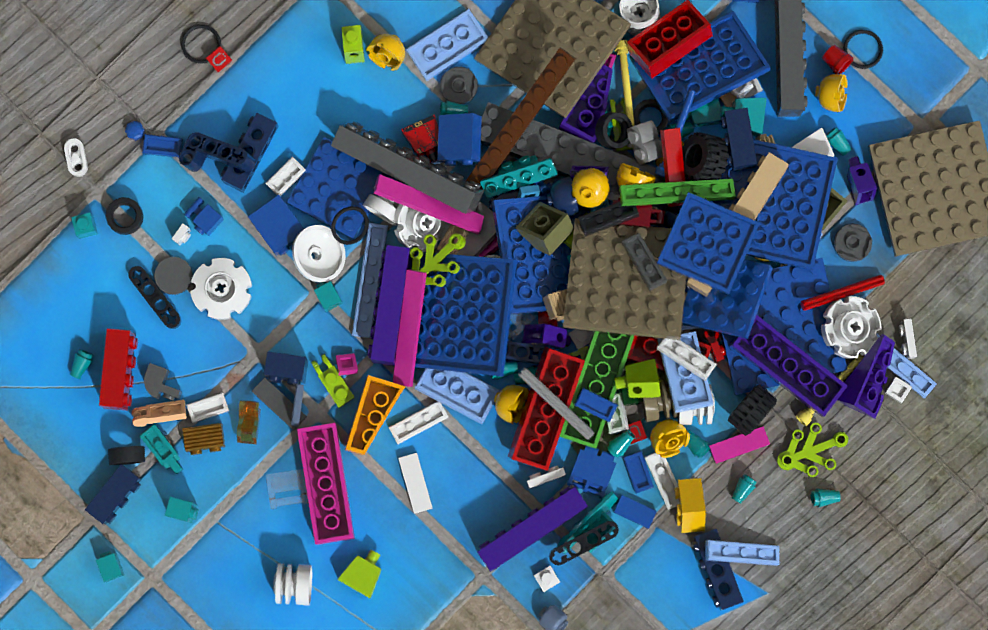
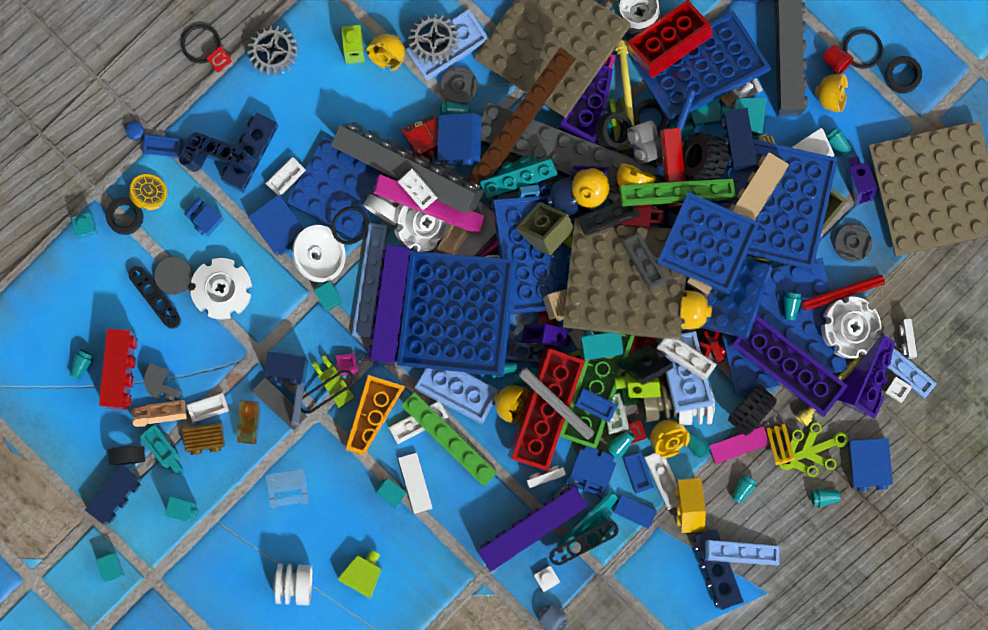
white plate [64,138,88,177] -> none
white plate [172,223,191,245] -> none
dark pink brick [297,423,355,545] -> none
dark pink tile [393,269,427,387] -> none
lime plant [410,233,466,287] -> none
none -> yellow tile [129,174,167,210]
none -> light grey gear [247,25,299,76]
none -> black piece [301,370,354,414]
none -> teal brick [376,478,407,508]
none -> white plate [398,168,438,210]
none -> bright green plate [401,392,497,486]
none -> light grey gear [408,14,460,65]
none -> teal brick [580,331,624,360]
none -> black plate [619,344,674,385]
none -> yellow cylinder [681,290,712,329]
none -> yellow tile [766,424,795,465]
none -> teal cone [783,291,802,320]
none -> blue brick [848,438,893,491]
none -> black tyre [885,56,922,94]

